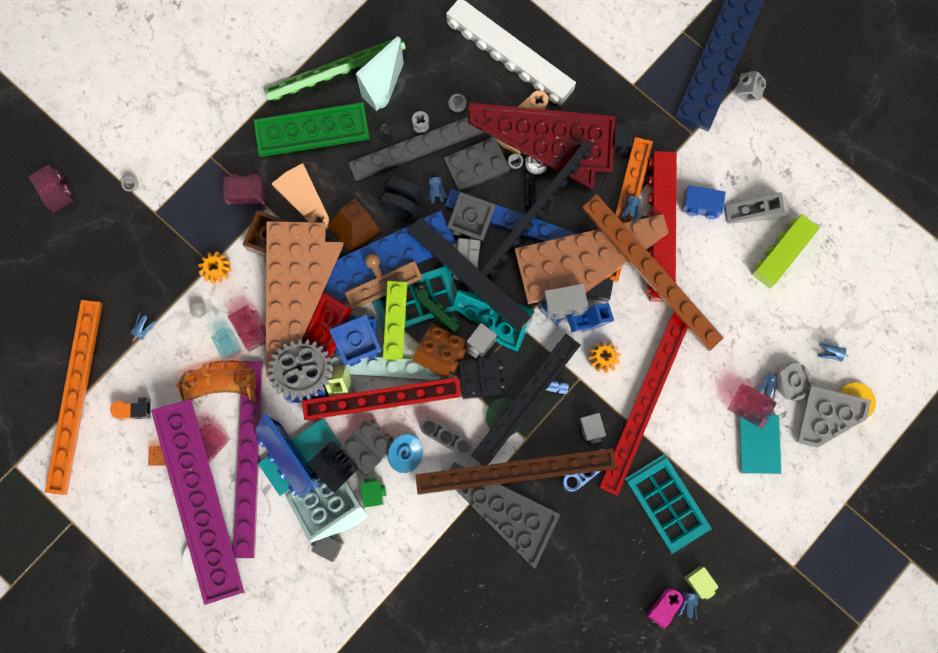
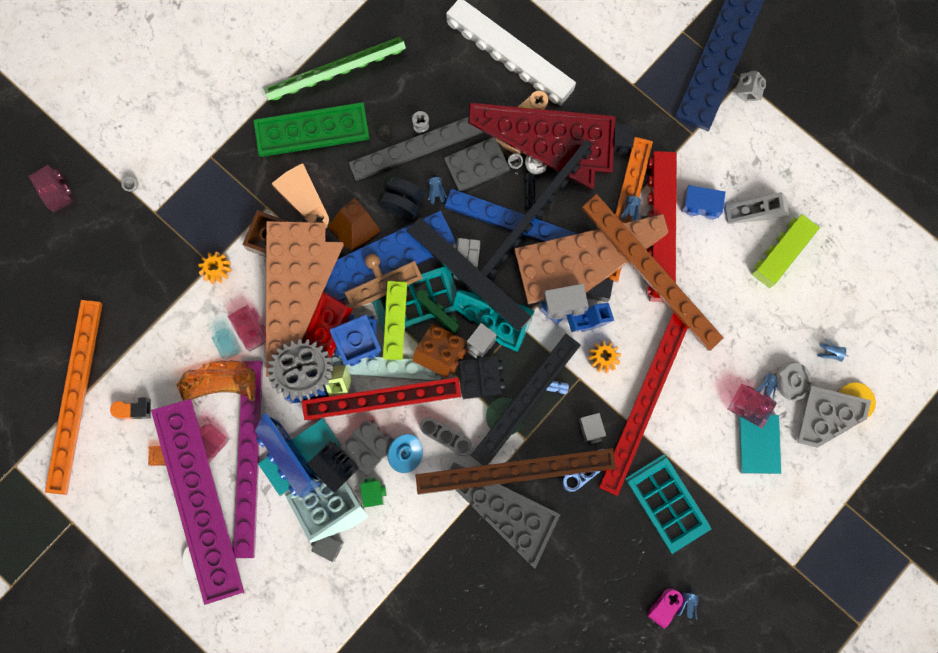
flat silver piece [130,312,156,341] -> none
light grey hinge [189,303,206,318] -> none
clear pink brick [223,174,265,205] -> none
light aqua slope [356,36,404,111] -> none
dark grey plate [447,192,496,241] -> none
light grey plate [448,94,467,112] -> none
yellowish green brick [684,566,719,600] -> none

